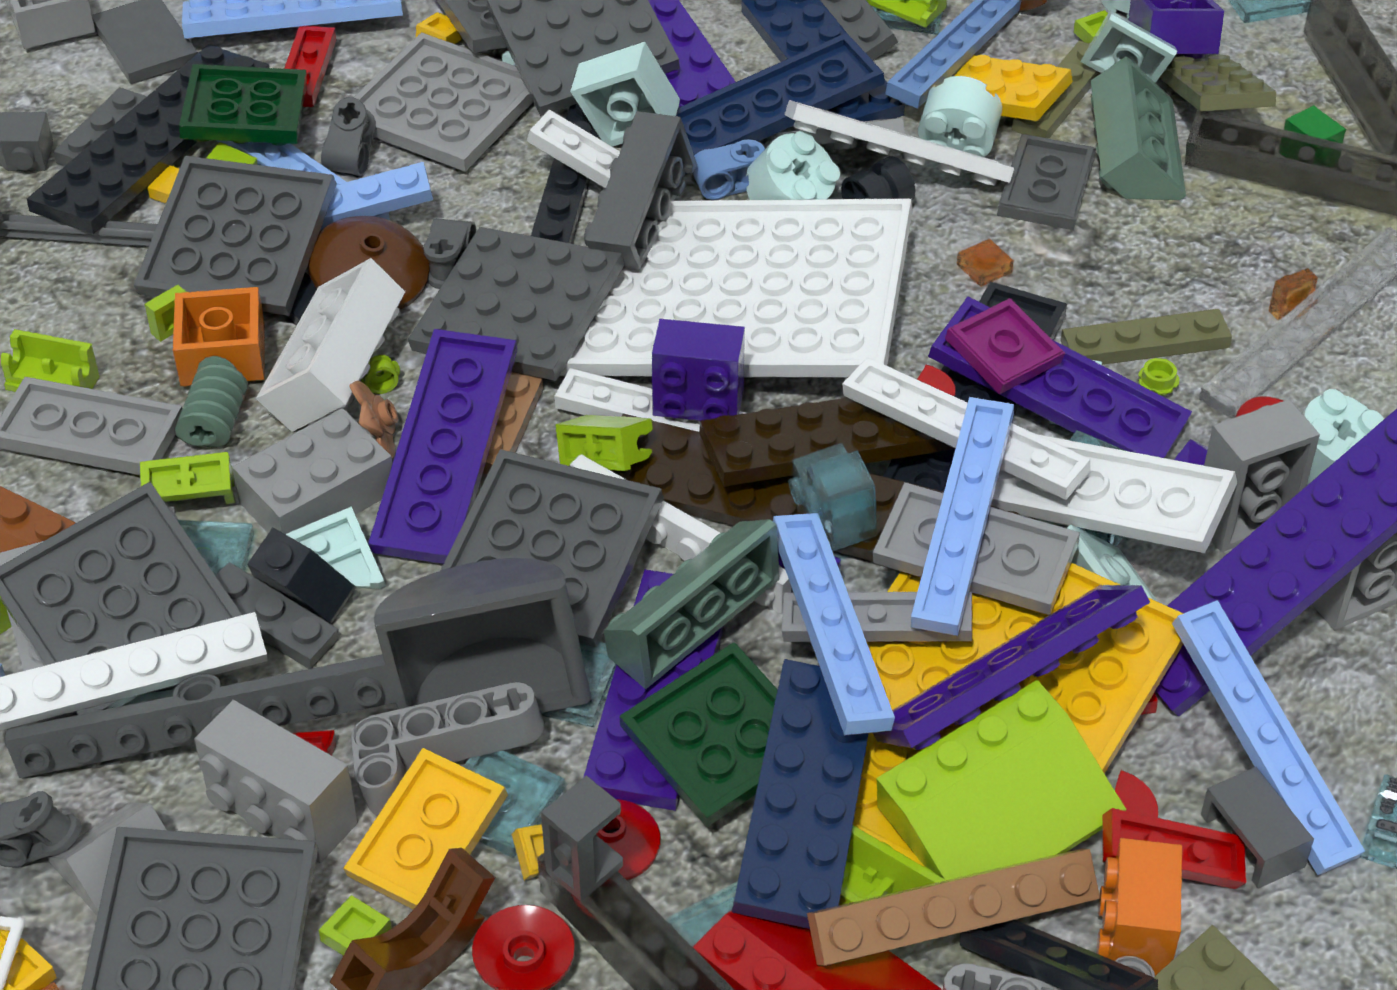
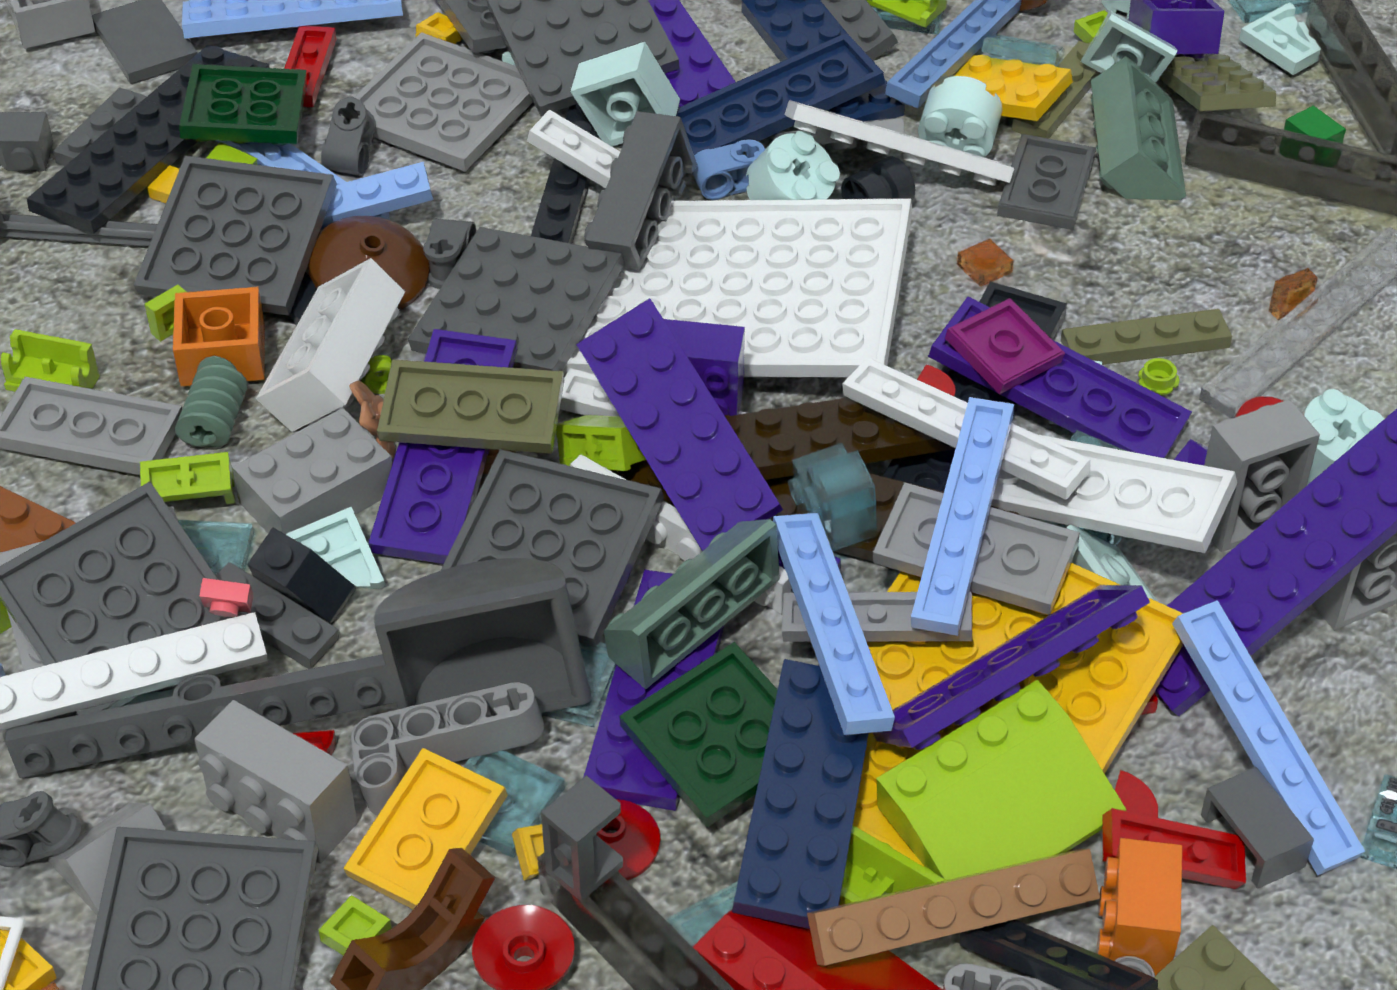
none -> coral plate [199,578,254,617]
none -> olive plate [377,359,564,454]
none -> dark purple plate [576,298,783,551]
none -> clear light blue tile [981,34,1065,65]
none -> light aqua wing [1239,2,1321,75]

